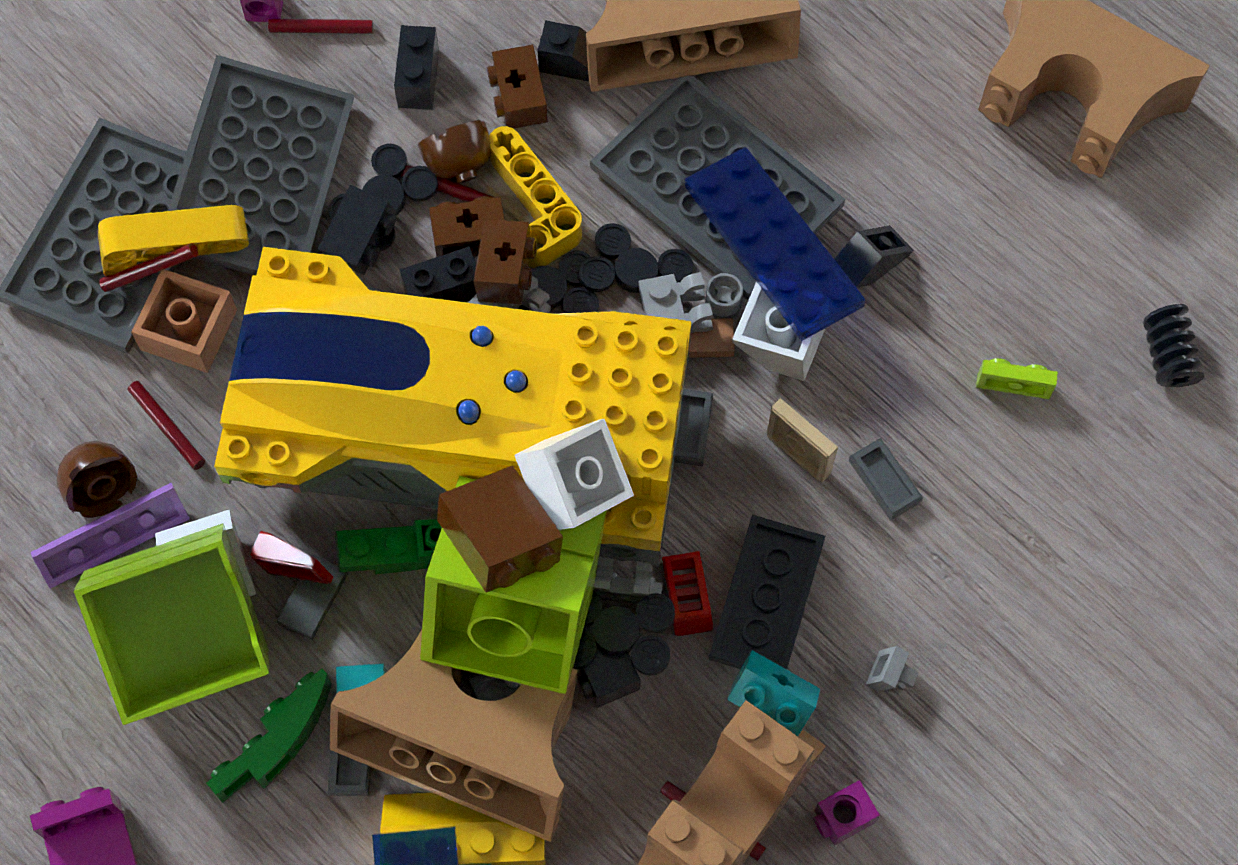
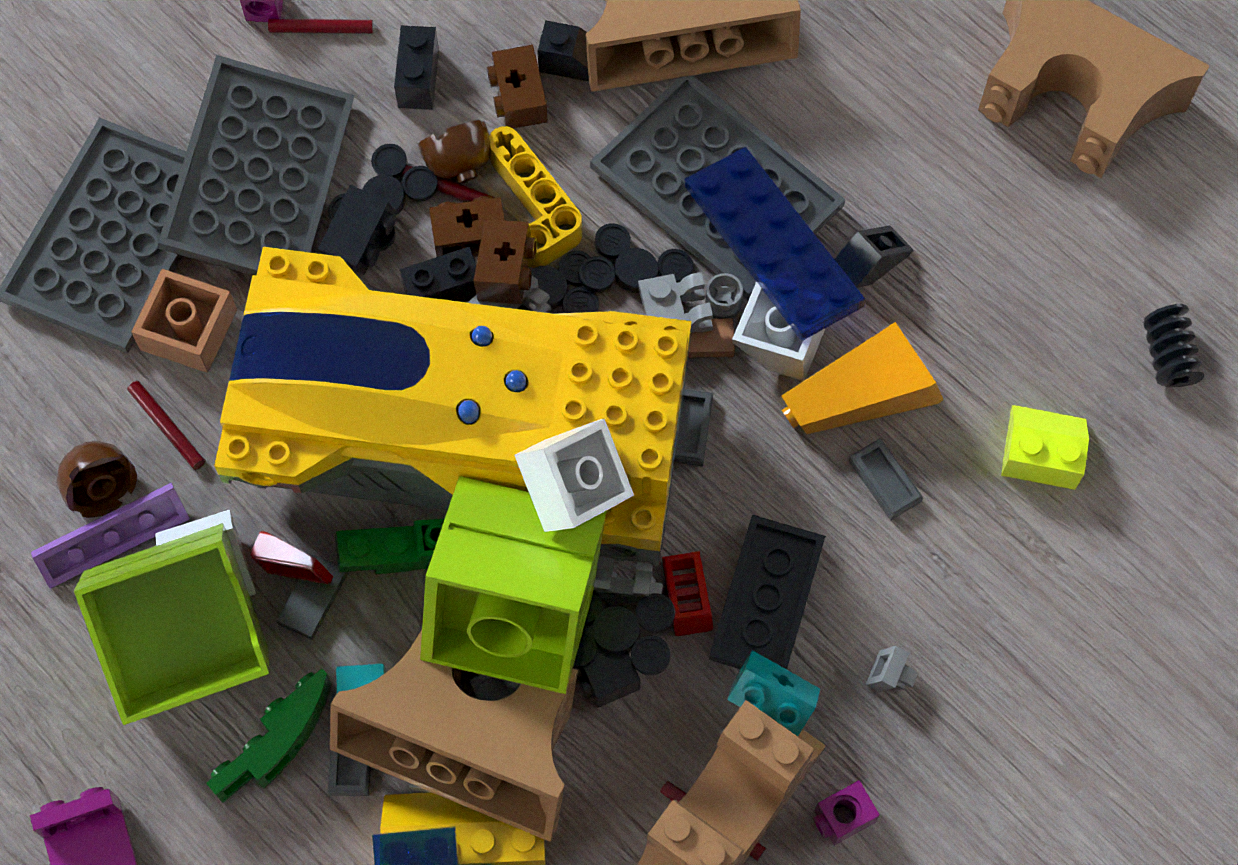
yellow beam [98,205,249,276] -> none
dark red bar [99,243,198,292] -> none
reddish brown brick [437,465,563,593] -> none
tan tile [767,398,838,482] -> none
lime plate [976,358,1058,399] -> none
none -> light orange slope [781,322,944,434]
none -> neon yellow slope [1001,405,1089,490]

